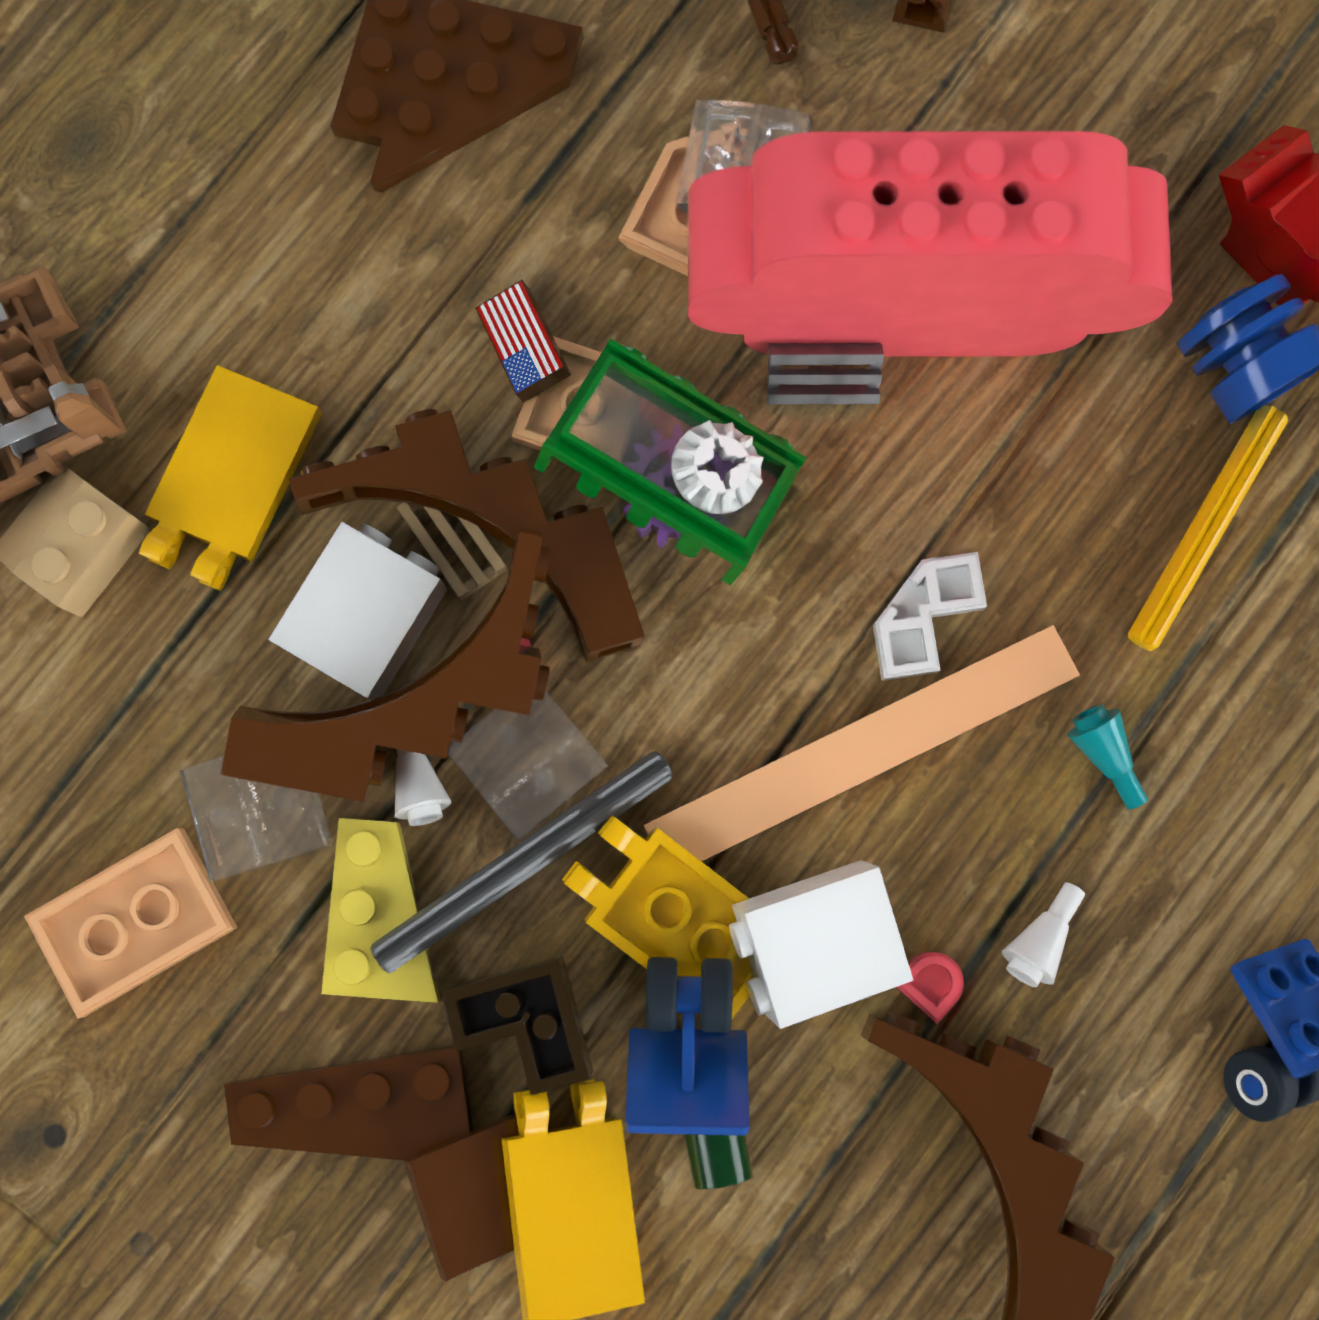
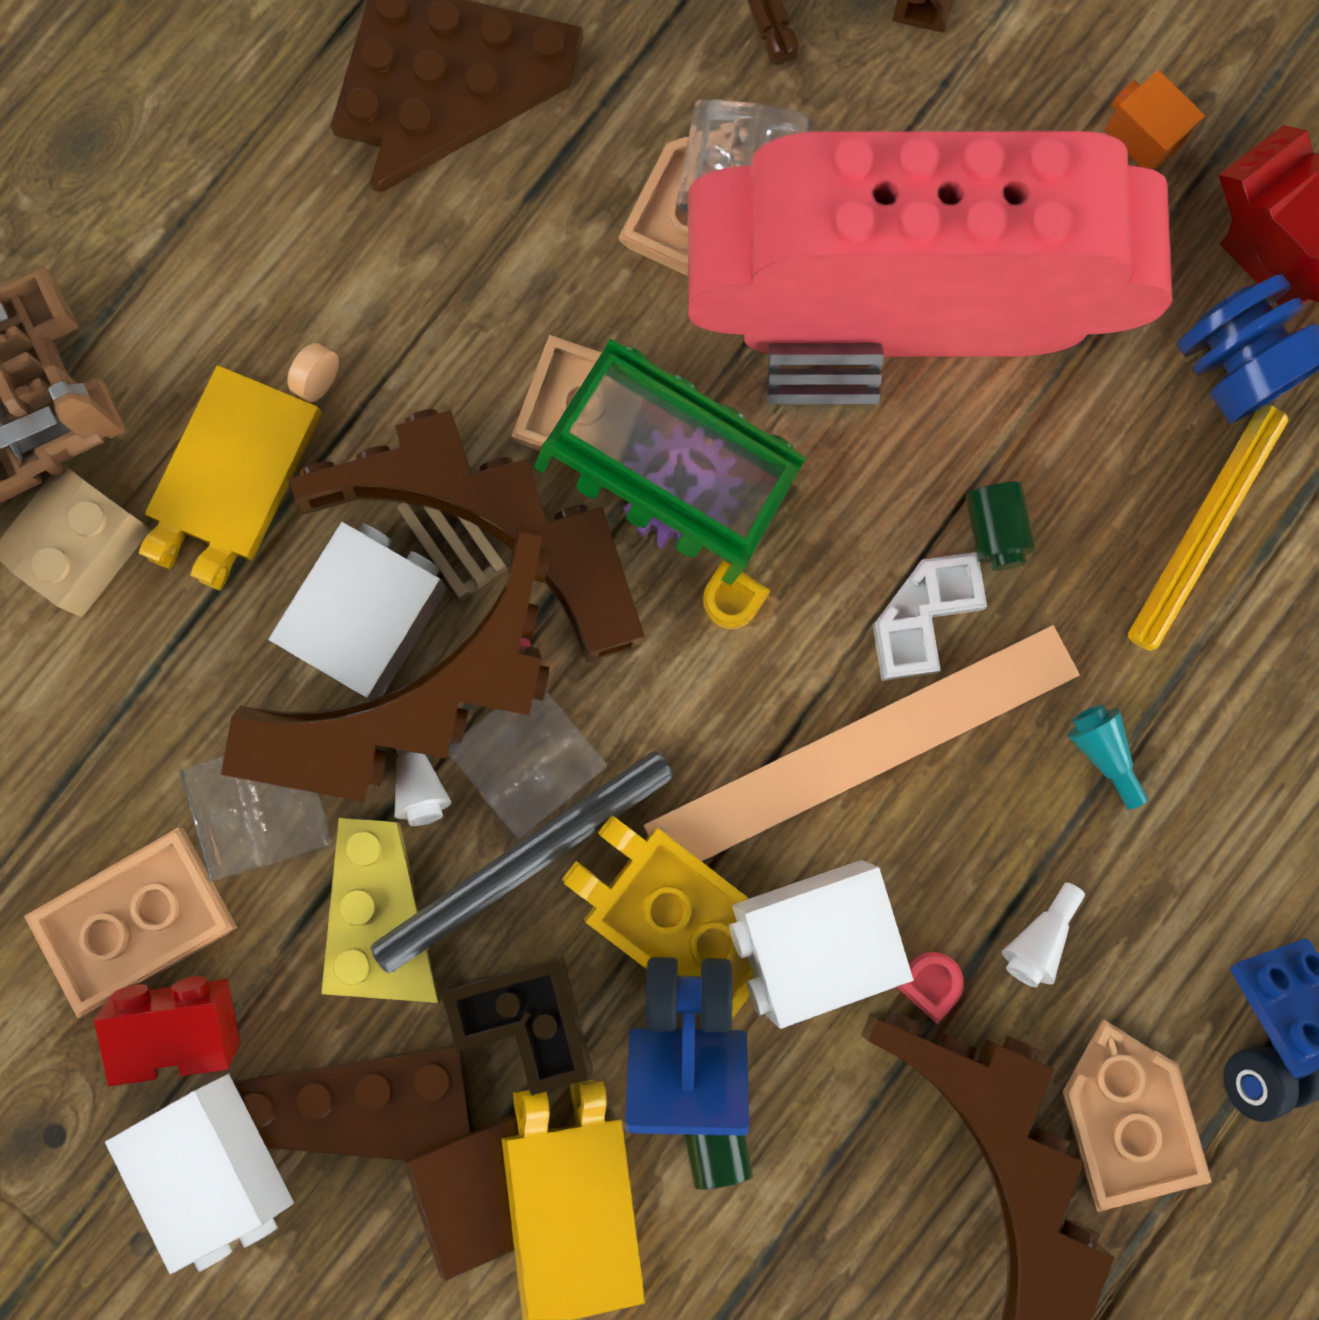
tile [475,280,571,403] -> none
white gear [671,420,764,514] -> none
none -> red brick [94,976,241,1087]
none -> white brick [105,1074,294,1274]
none -> light nougat tile [288,343,339,402]
none -> yellow tile [703,560,771,629]
none -> dark green brick [965,481,1036,571]
none -> light nougat tile [1062,1019,1212,1212]
none -> orange brick [1104,70,1206,171]

